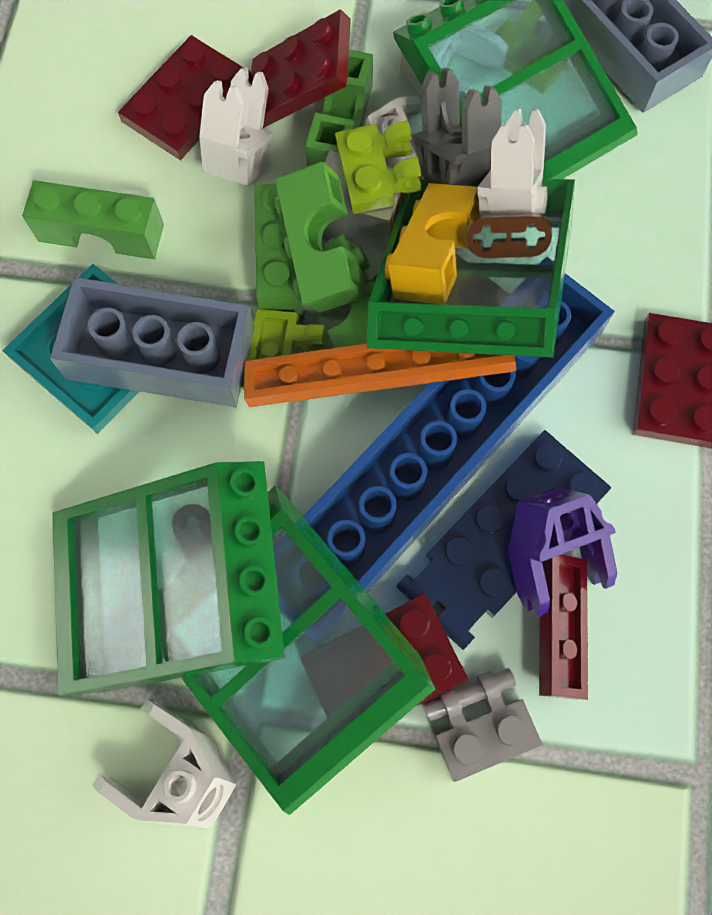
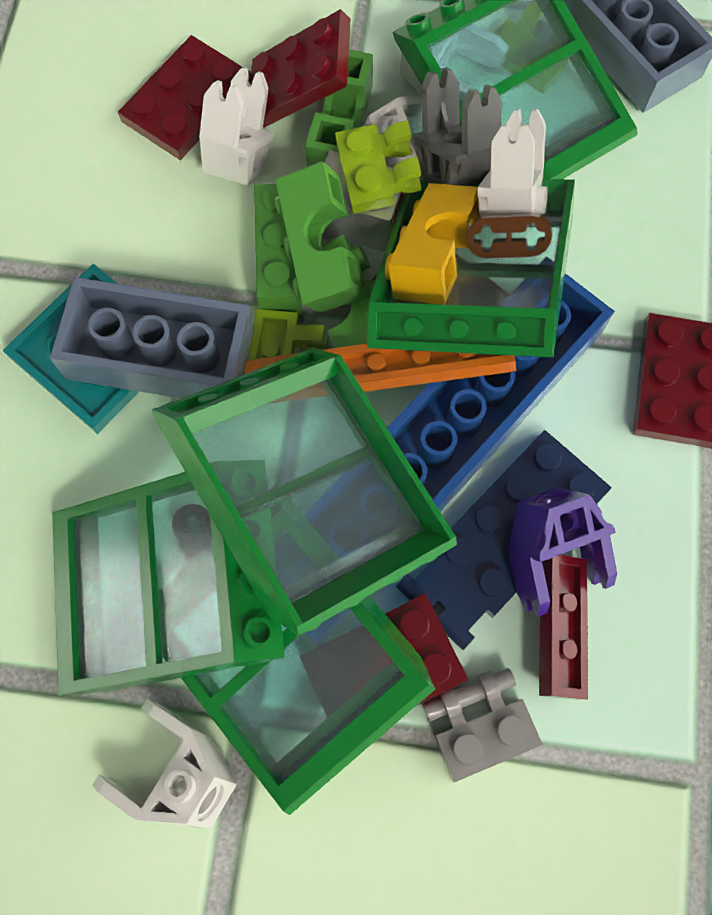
bright green arch [22,180,164,260] -> none
none -> window [152,348,457,636]

